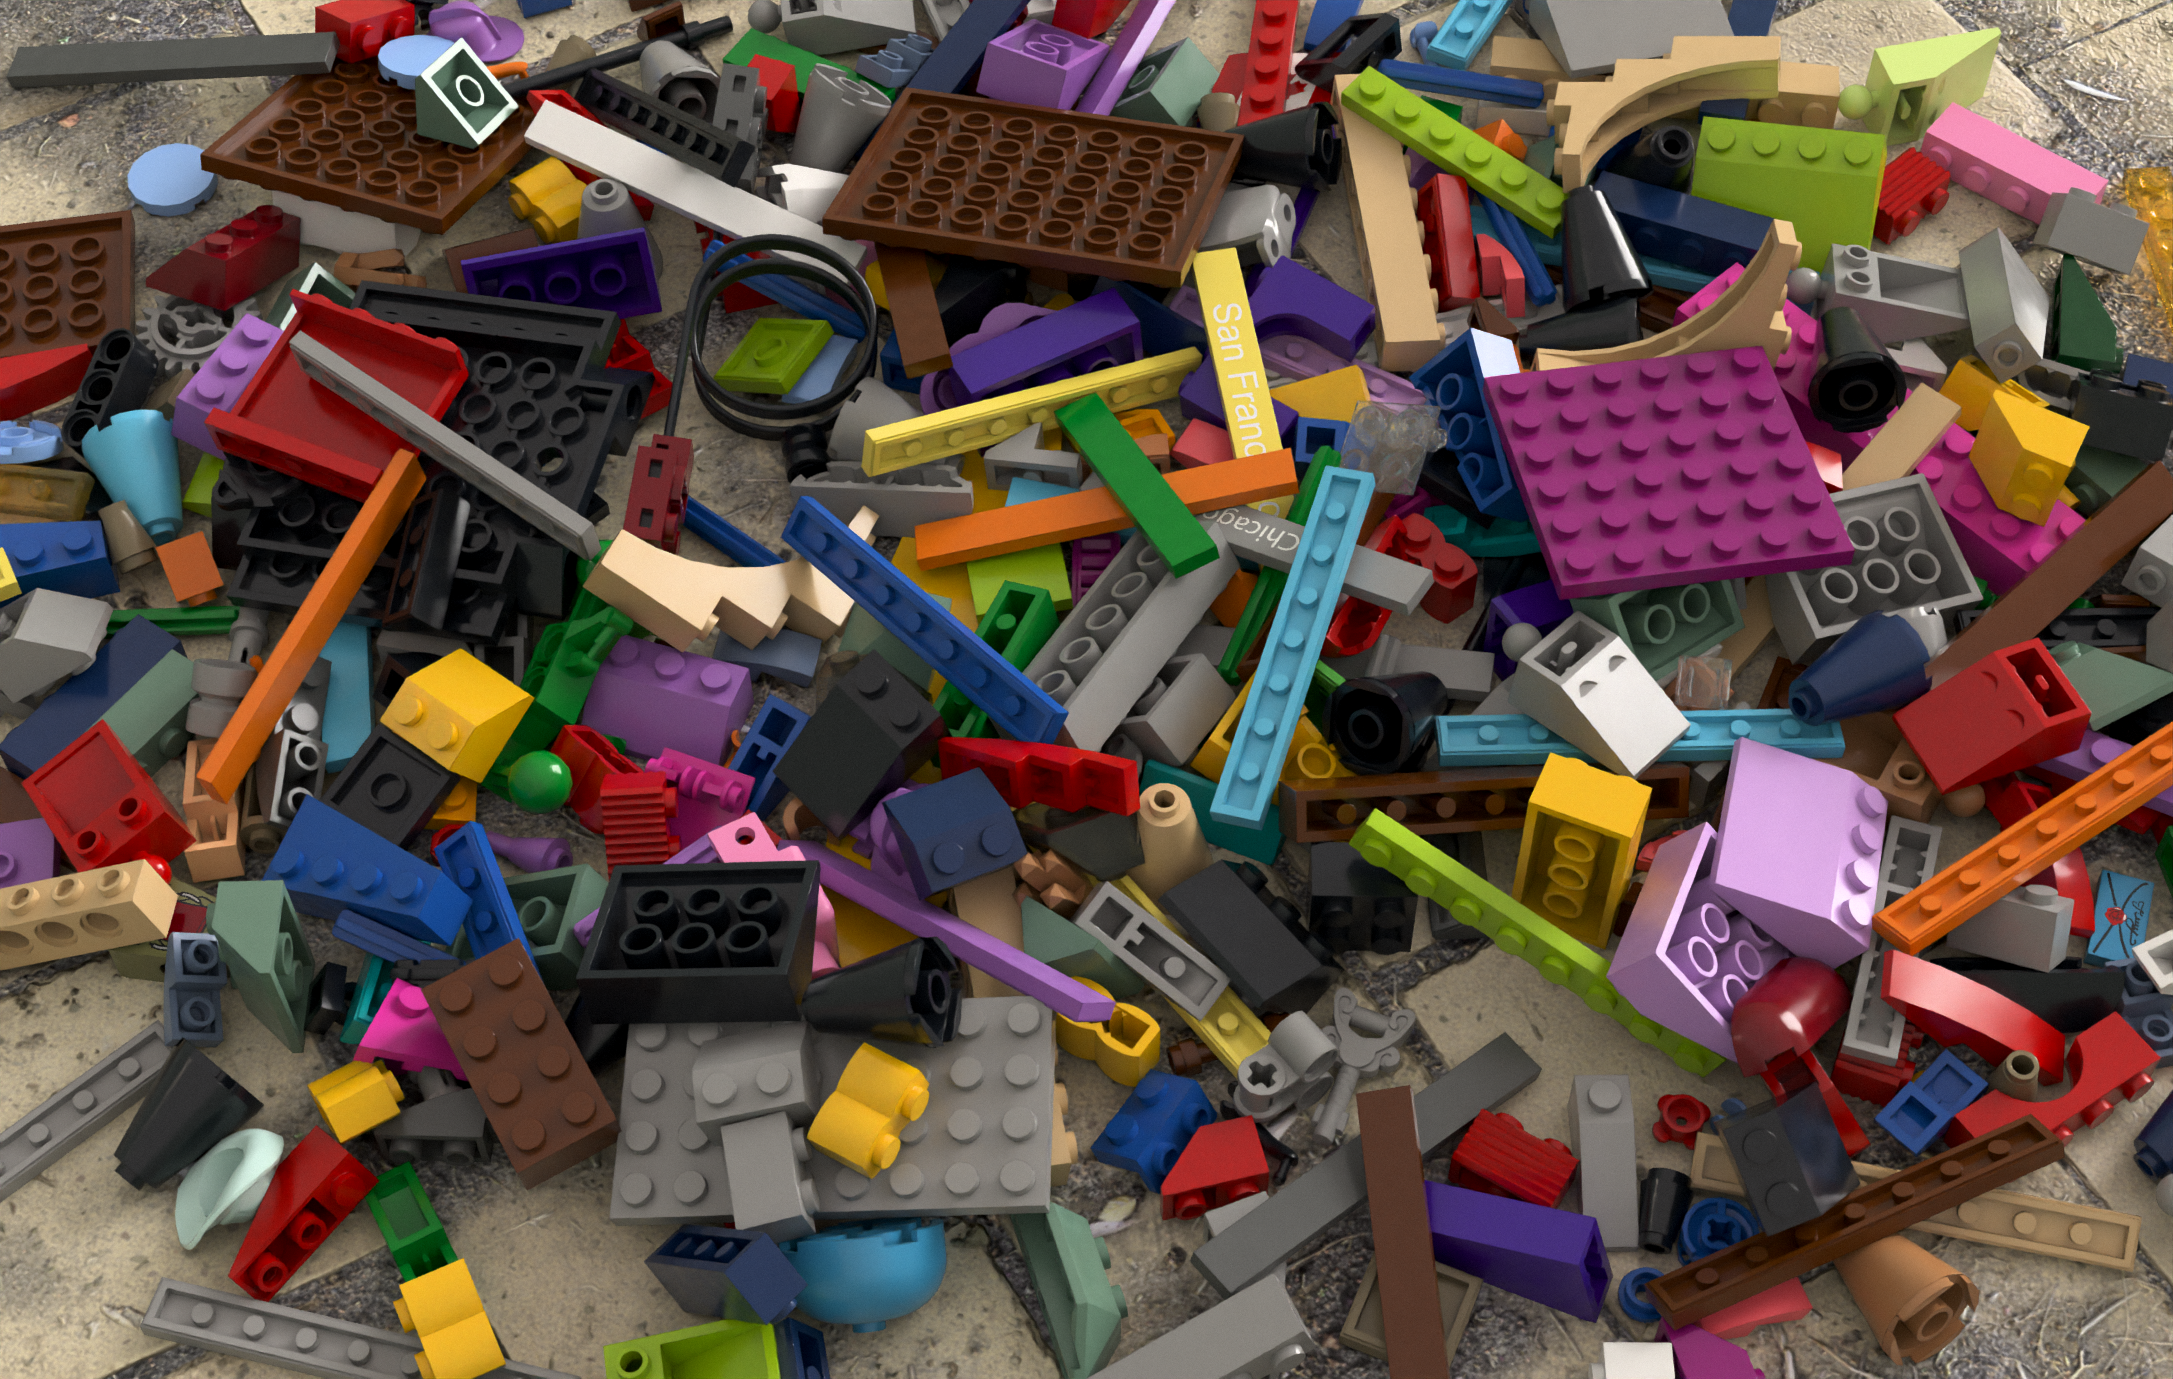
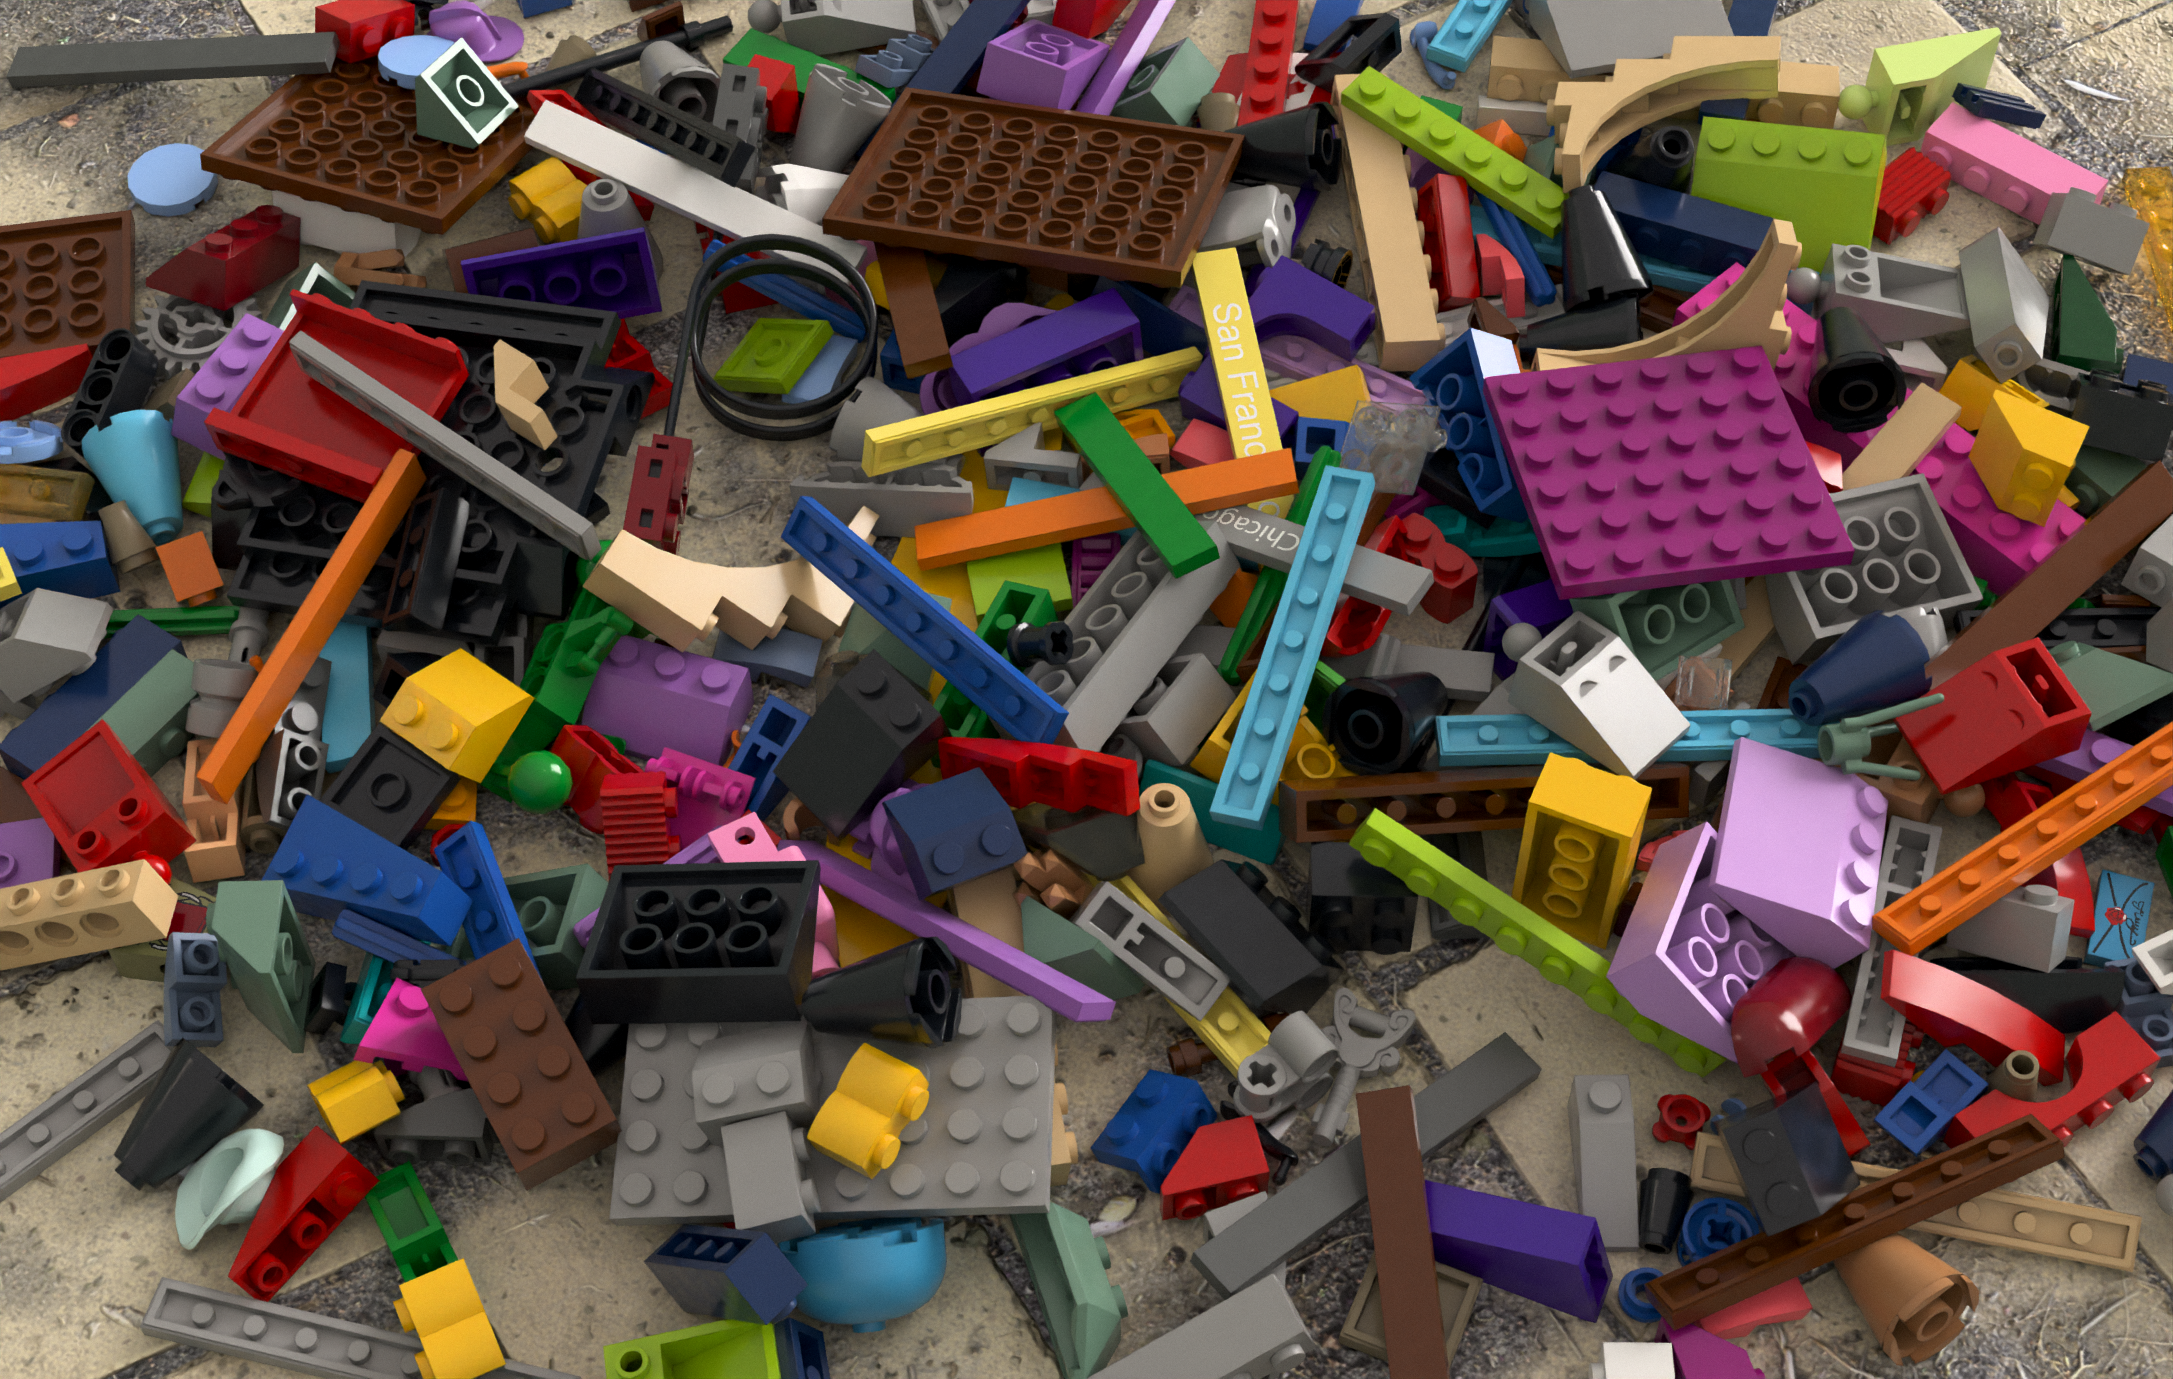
medium lavender cone [486,831,573,873] -> none
blue axle [683,496,786,567] -> none
black wheel [780,423,831,484] -> none
yellow brick [1056,976,1160,1087] -> none
blue axle [1377,59,1544,108] -> none
red brick [1448,1109,1579,1209] -> none
none -> tan slope [494,340,558,450]
none -> black bush [1006,621,1074,667]
none -> black wheel [1301,239,1353,289]
none -> sand green plant [1817,693,1945,780]
none -> dark blue tile [1952,83,2046,129]

